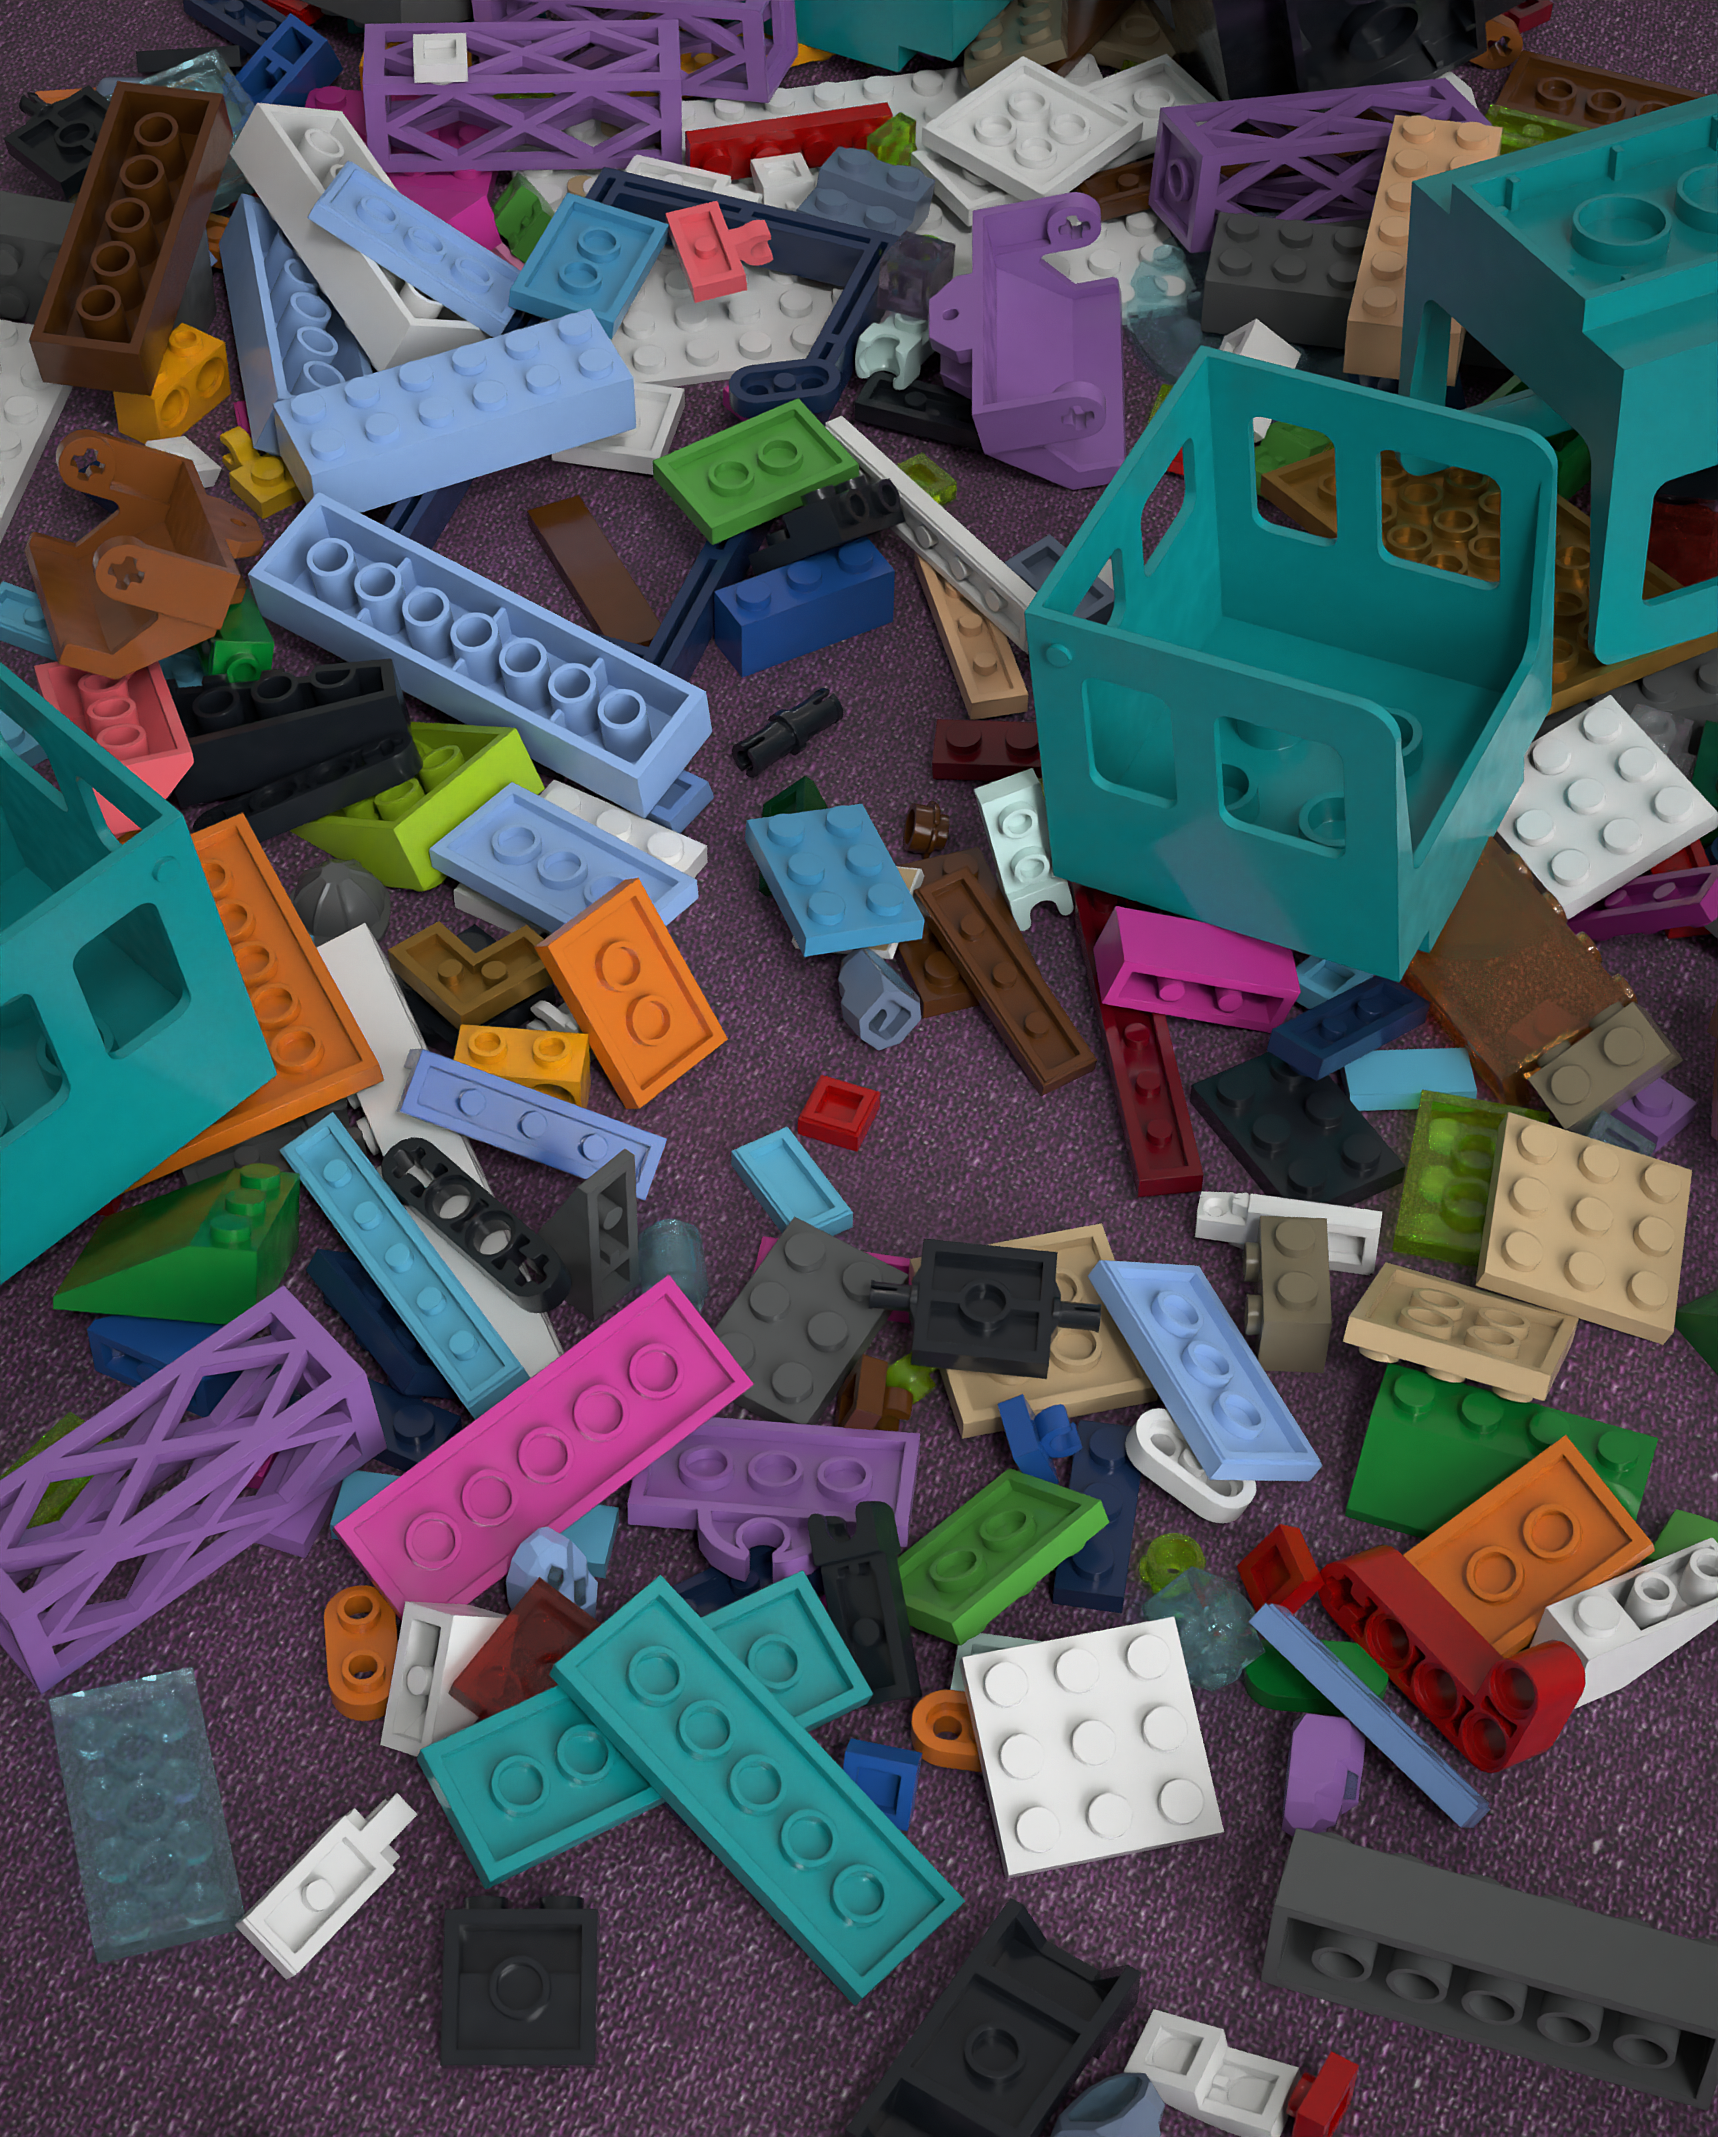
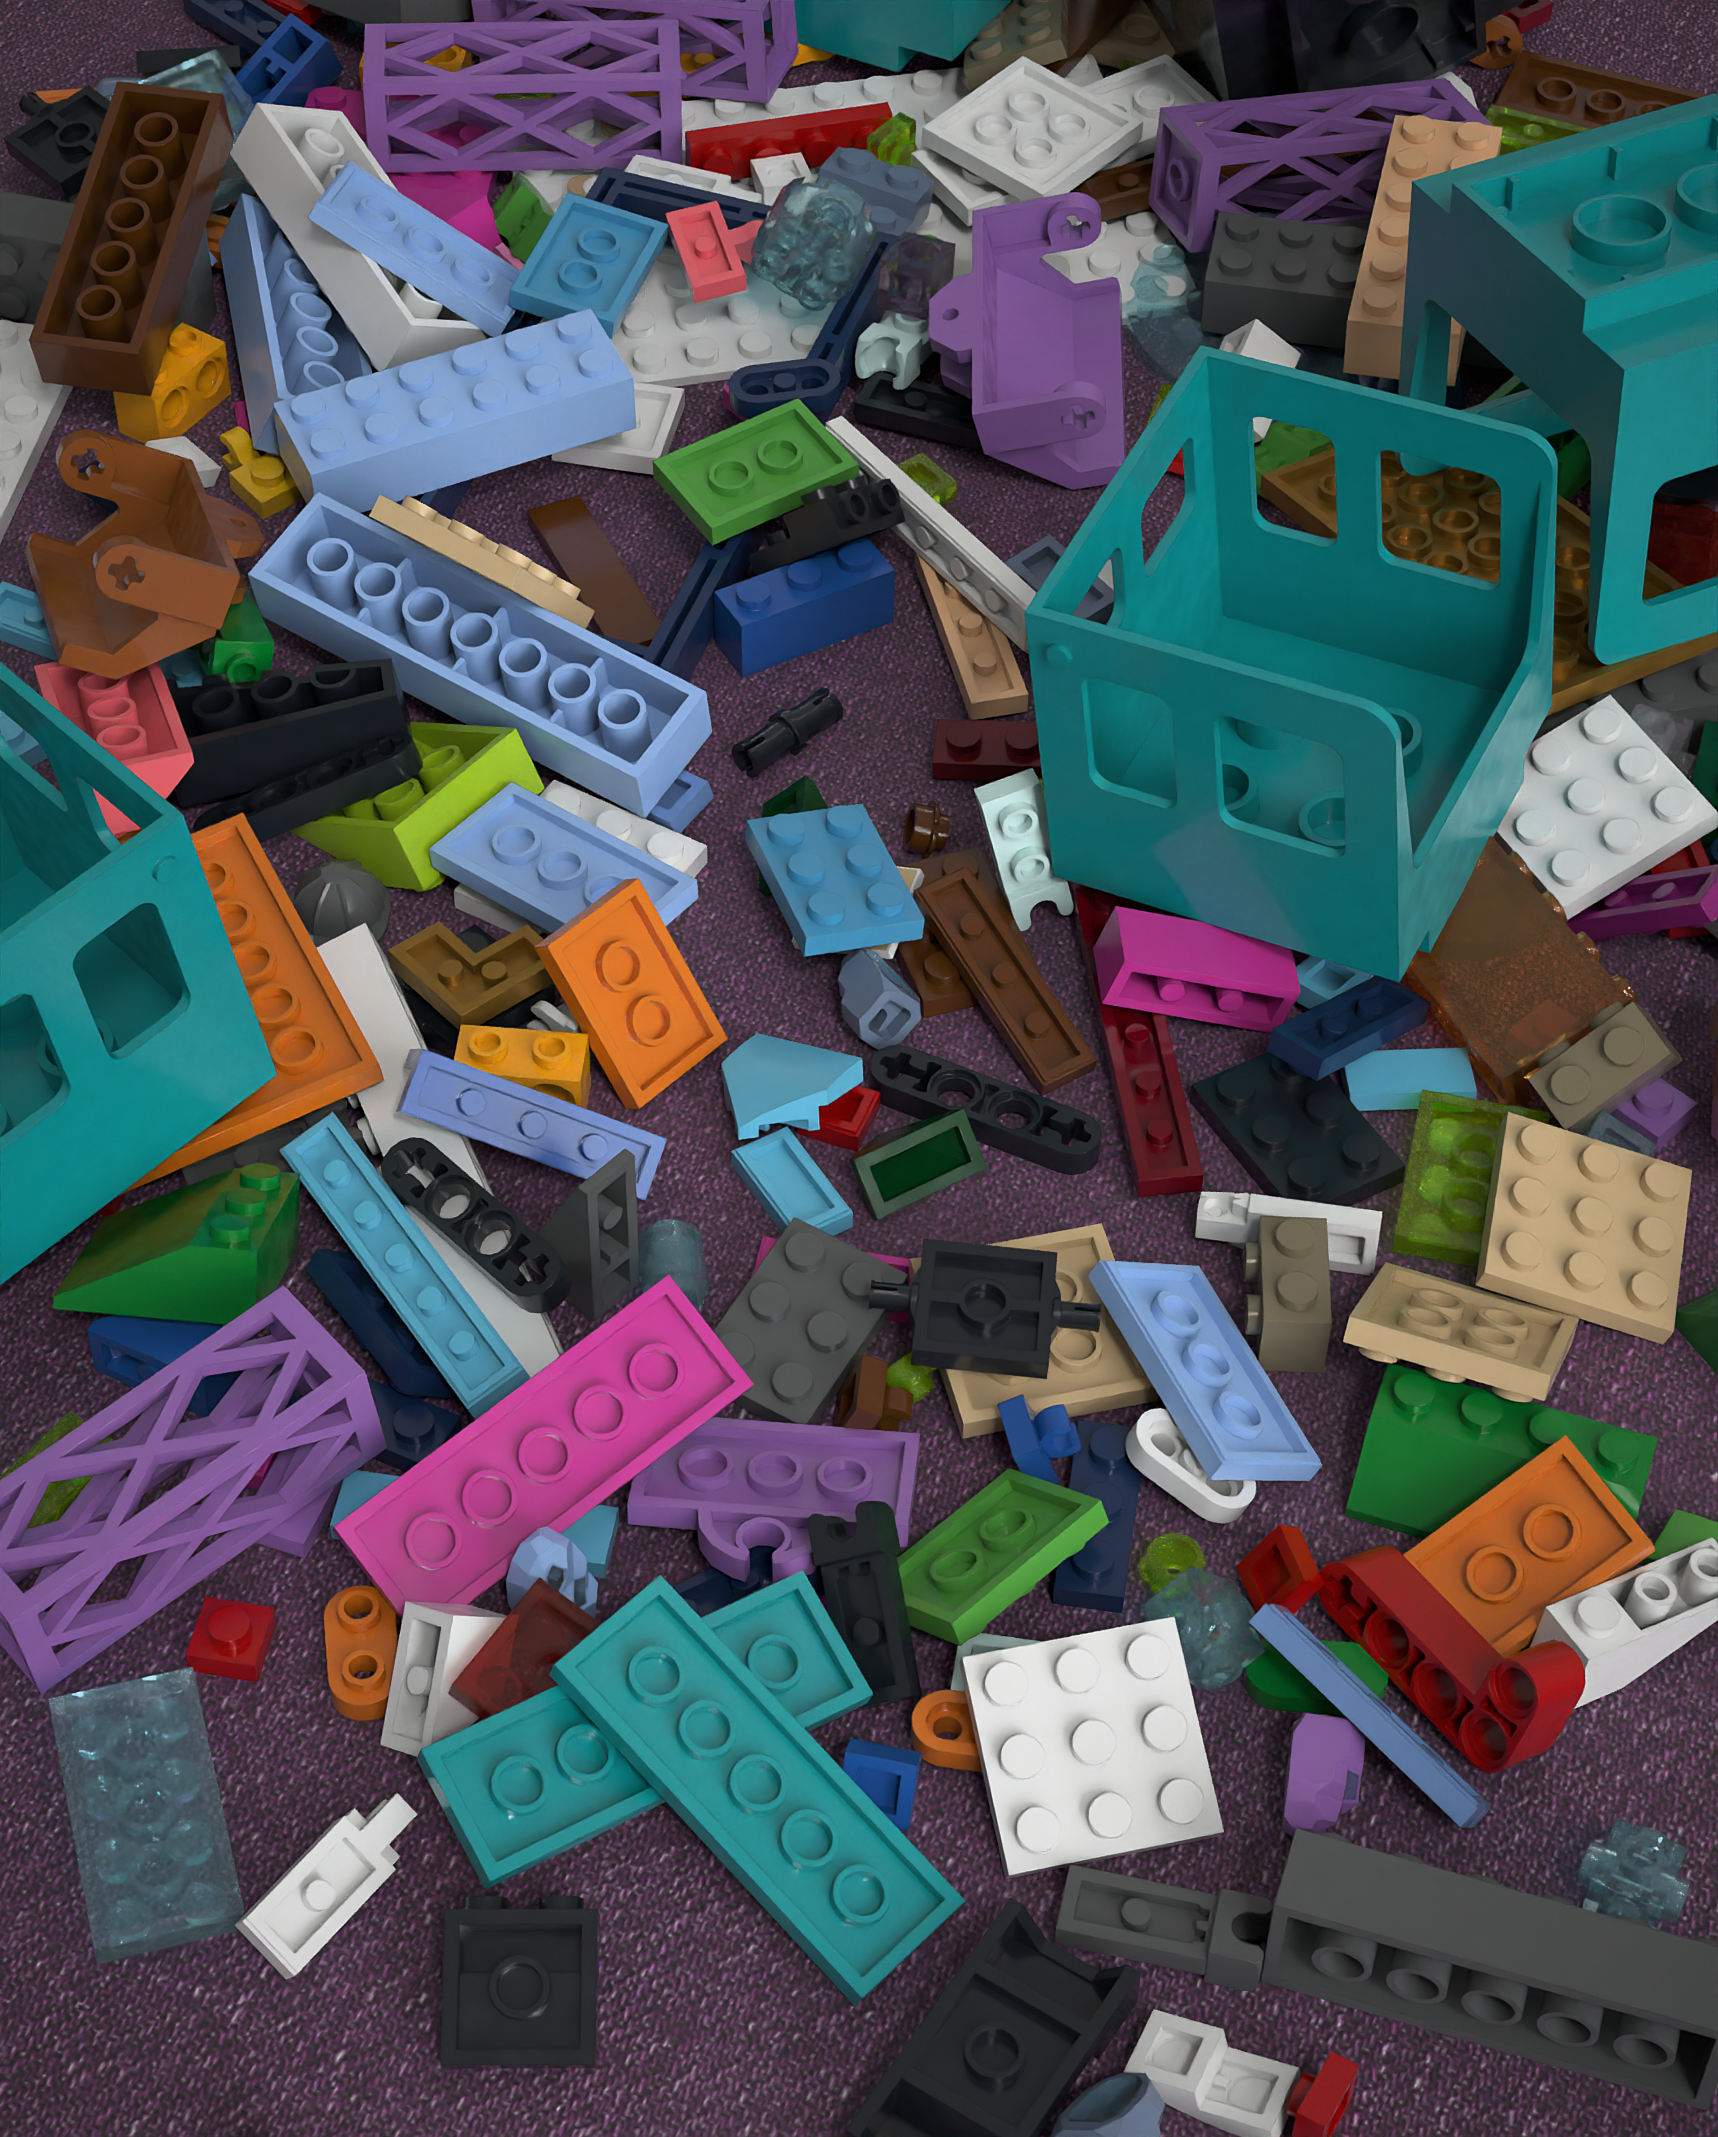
white plate [413,33,468,85] -> none
none -> red plate [186,1596,277,1682]
none -> tan plate [369,495,595,629]
none -> medium azure slope [721,1033,863,1140]
none -> clear light blue brick [751,177,878,311]
none -> dark green slope [849,1108,987,1220]
none -> black beam [869,1045,1102,1175]
none -> dark grey plate [1054,1864,1273,1991]
none -> clear light blue brick [1576,1818,1692,1930]

